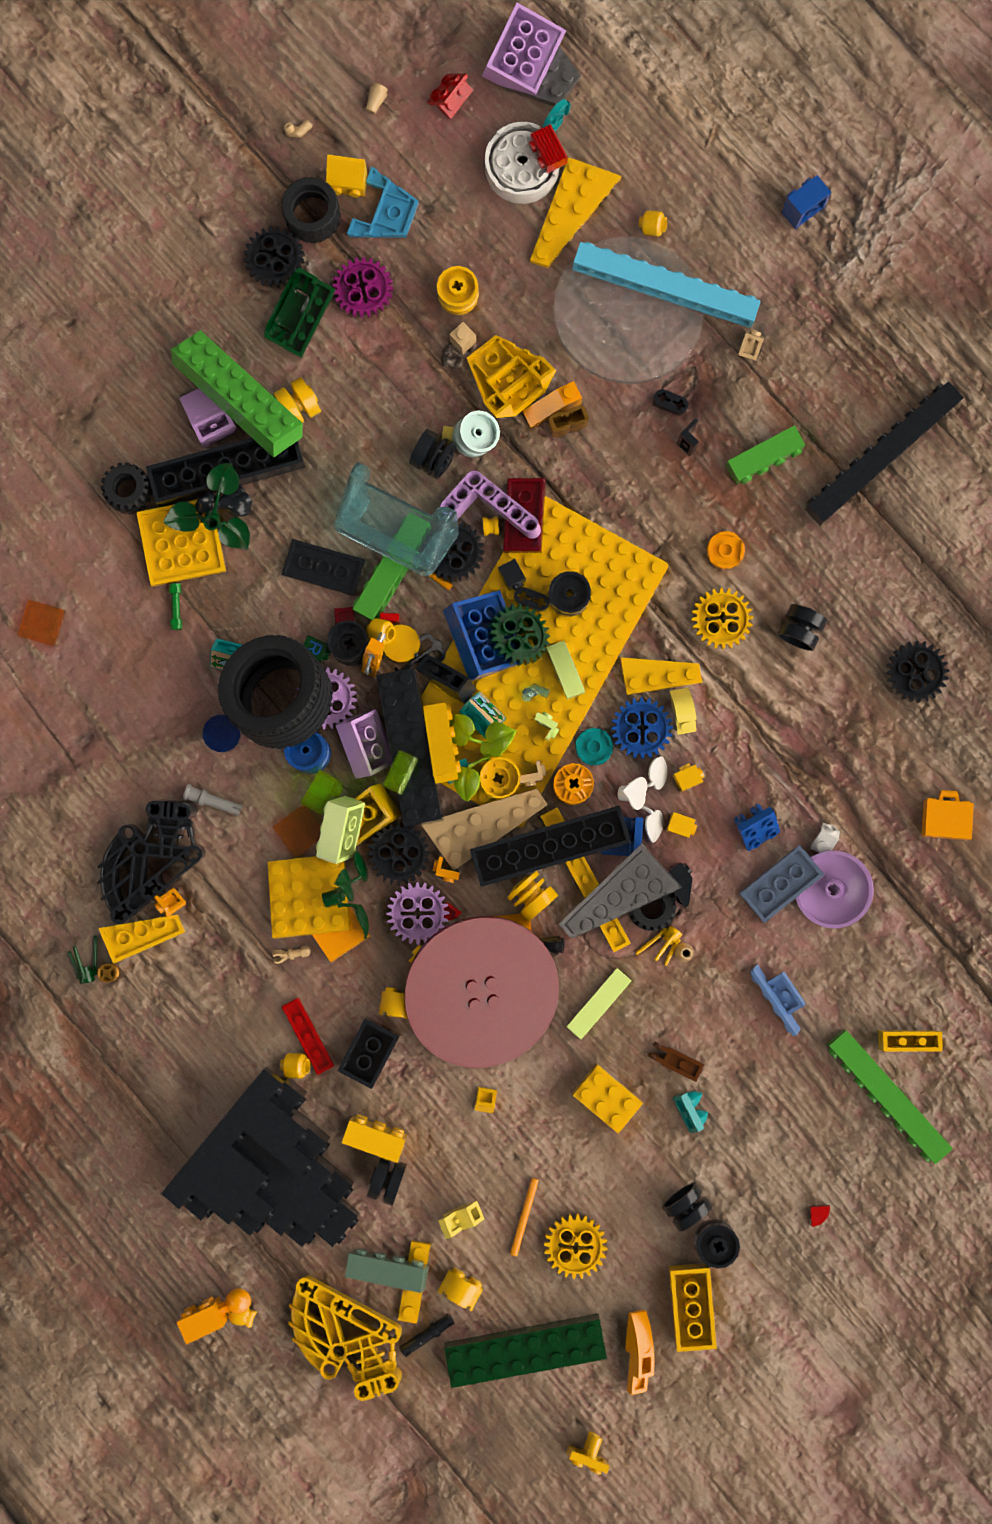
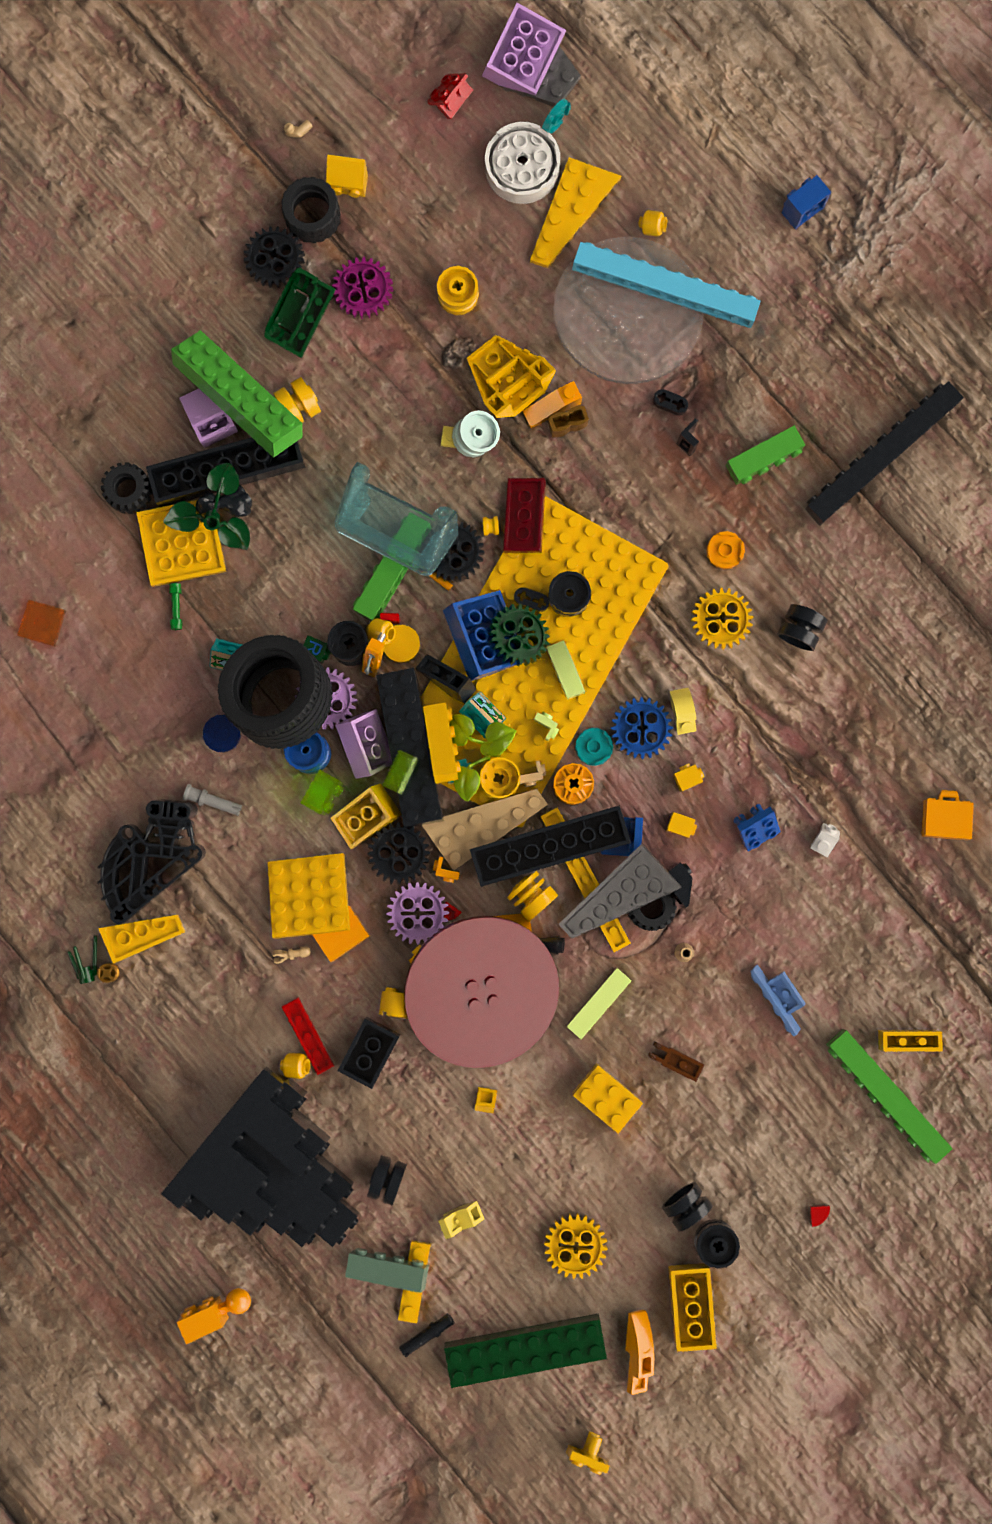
light orange bracket [154,888,186,917] -> none
yellow animal [228,1308,257,1328] -> none
clear orange tile [273,804,321,858] -> none
black tile [281,539,365,597] -> none
yellow beam [288,1275,402,1401] -> none
yellowish green brick [316,796,366,864] -> none
dark green plant [322,850,369,939] -> none
dark red tile [334,607,355,625] -> none
yellow brick [342,1114,408,1163] -> none
dark azure wing [347,166,419,238] -> none
tan cone [365,83,388,114] -> none
black piece [394,633,446,671] -> none
black wheel [409,429,457,480] -> none
yellow brick [438,1267,483,1311] -> none
lavender beam [440,471,541,539] -> none
tan brick [449,322,476,355] -> none
black brick [498,559,526,591] -> none
light orange bar [510,1177,539,1256] -> none
clear light blue arm [522,684,551,702] -> none
red brick [529,124,568,173] -> none
white plant [618,756,667,843] -> none
yellow wing [620,657,702,695] -> none
yellow plant [636,925,682,966] -> none
teal tile [672,1091,708,1133] -> none
tan bracket [738,329,764,361] -> none
sand blue tile [739,844,825,923] -> none
lavender dish [796,850,874,928] -> none
black gear [885,641,950,703] -> none

